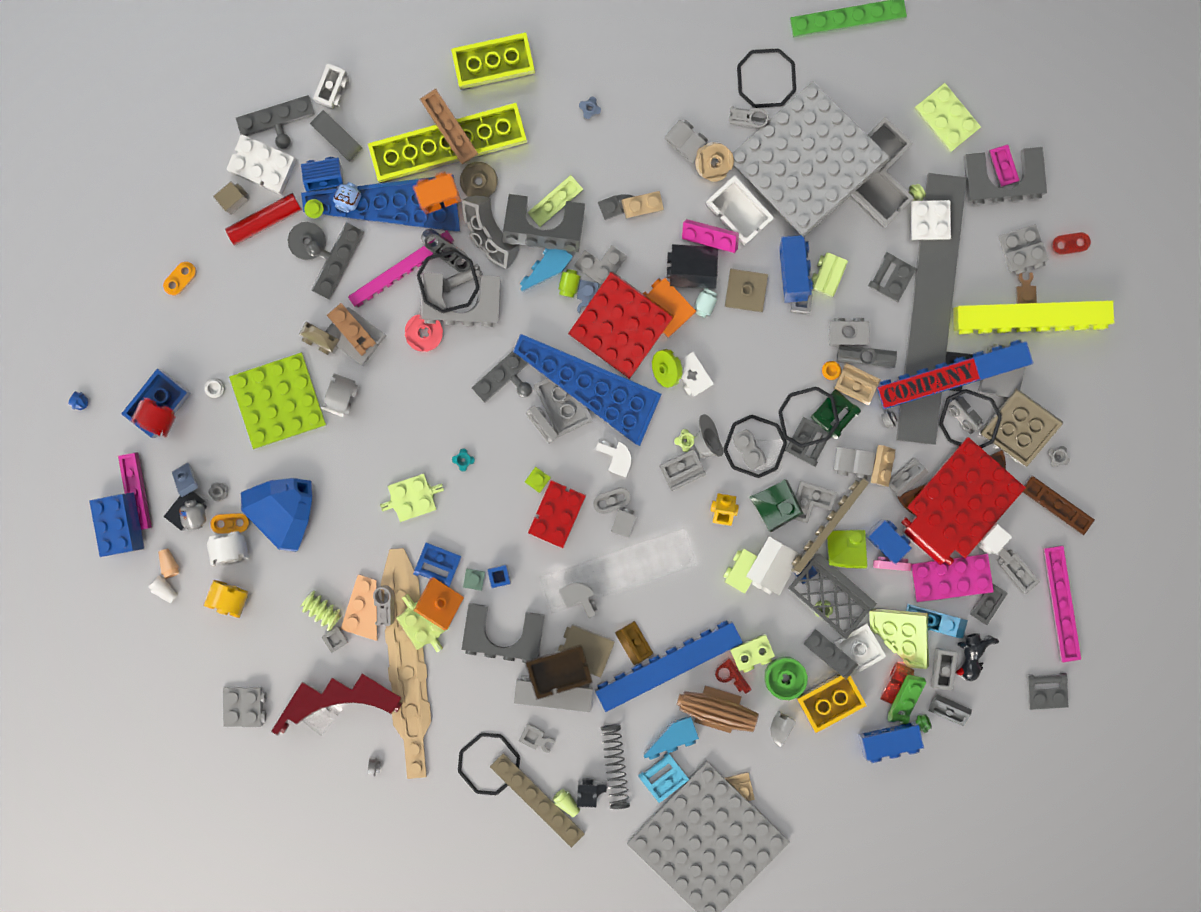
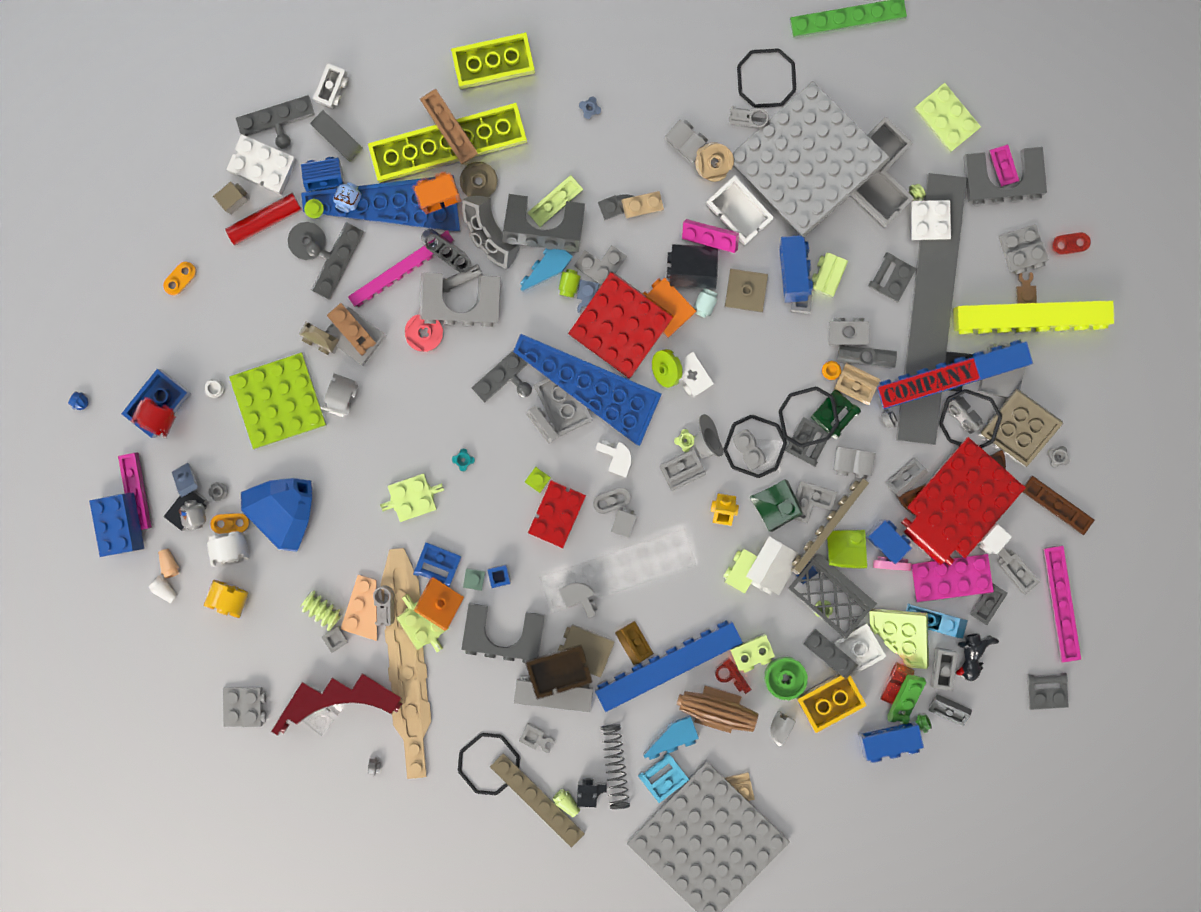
black piece [417,250,480,313] -> none
tan plate [871,445,896,487] -> none

